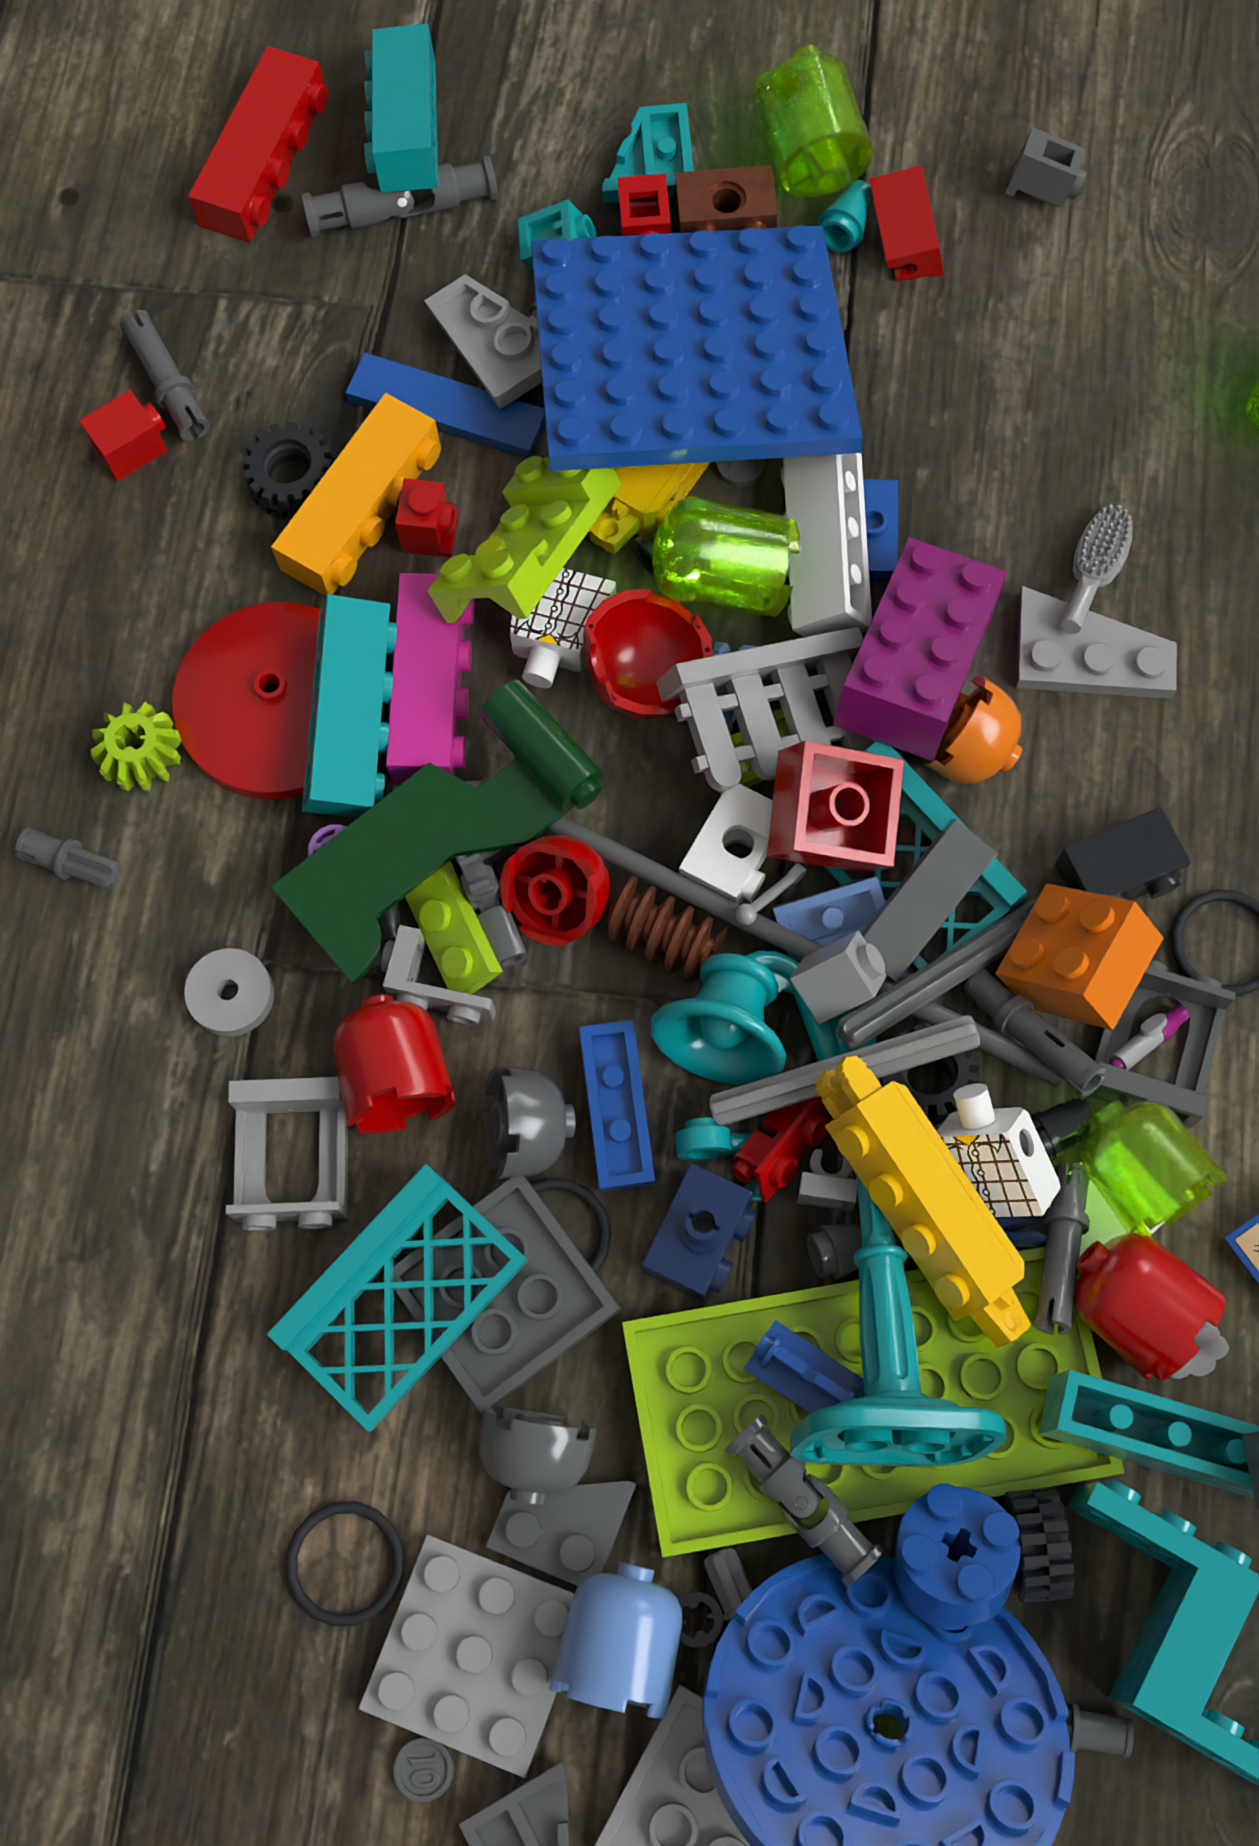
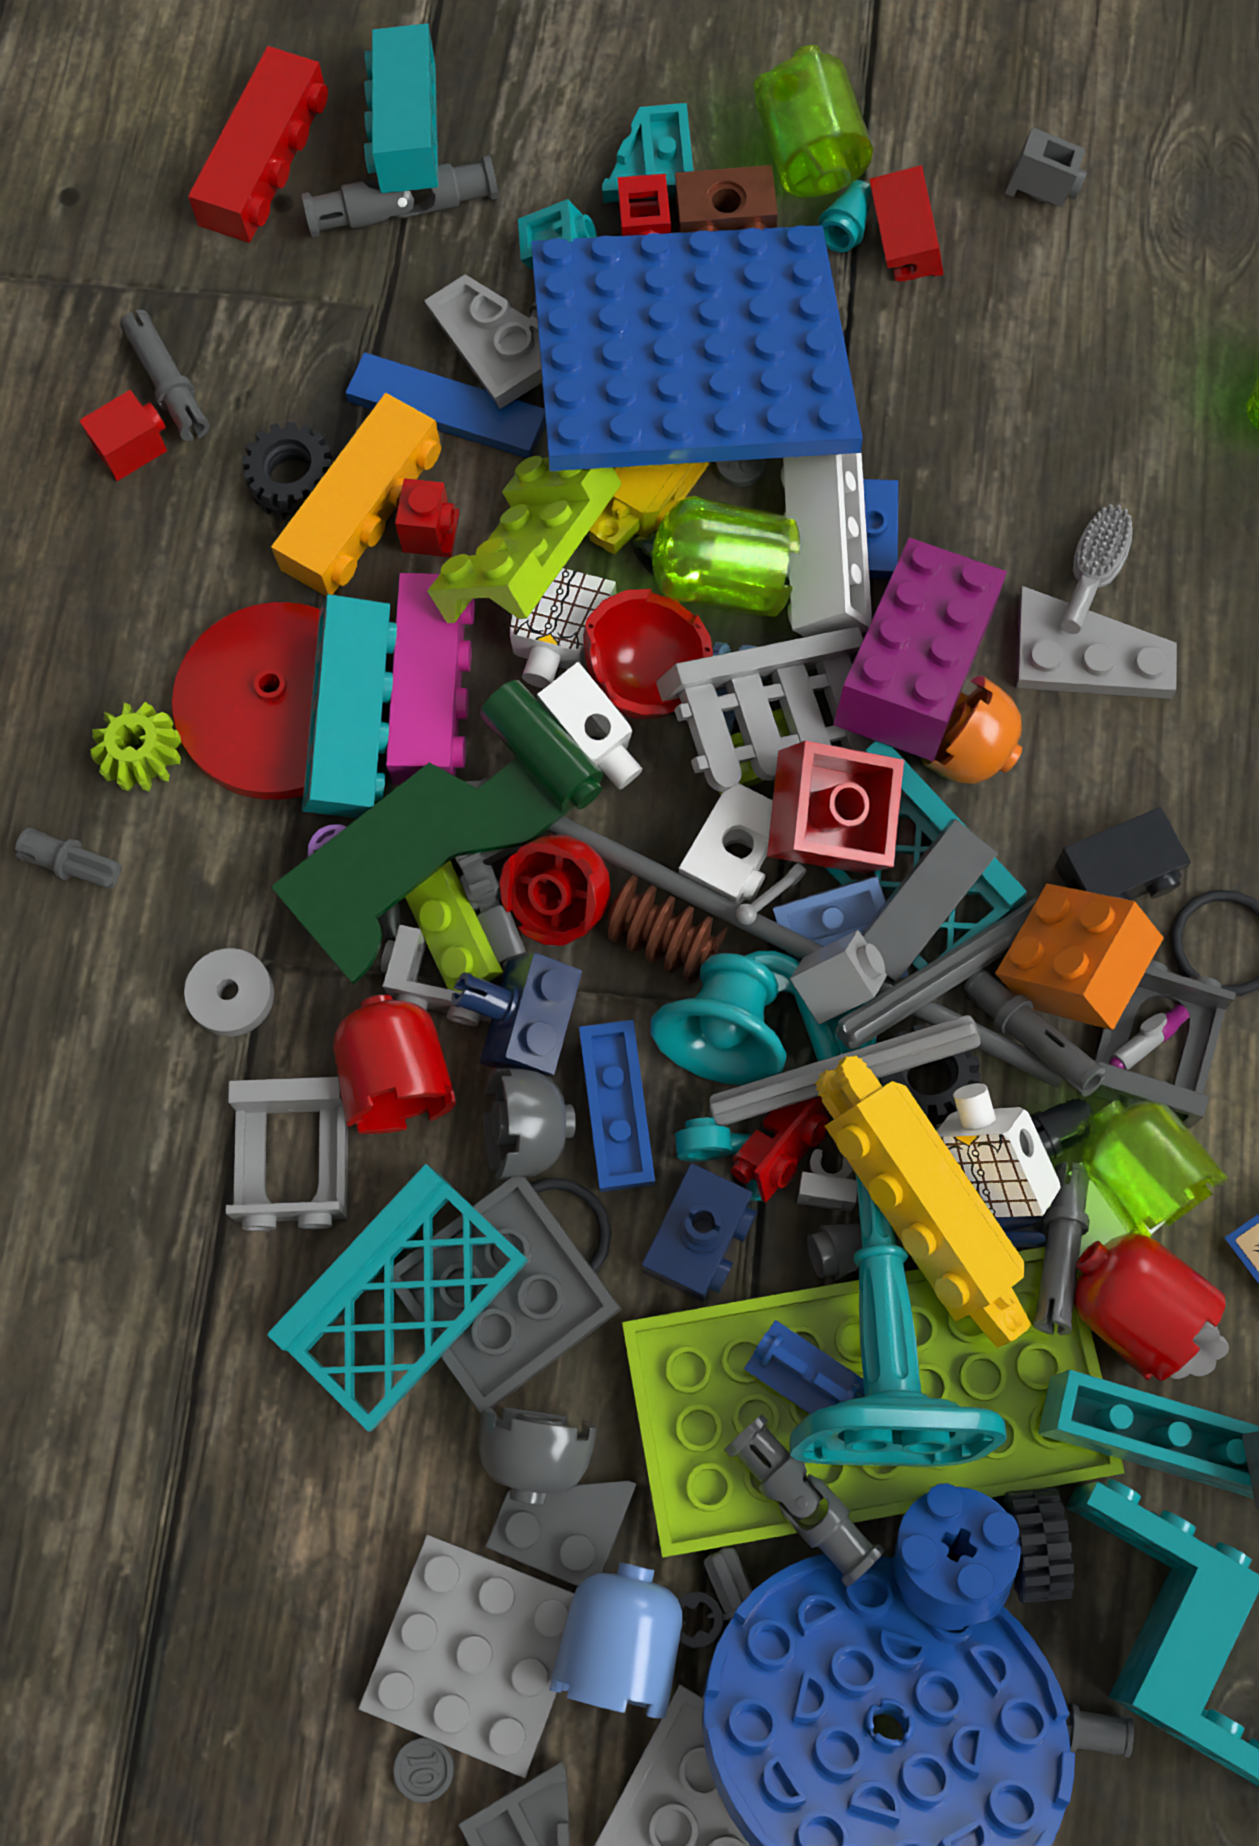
black piece [286,1501,405,1627] -> none
none -> dark blue brick [451,952,583,1076]
none -> white torso [537,662,643,790]

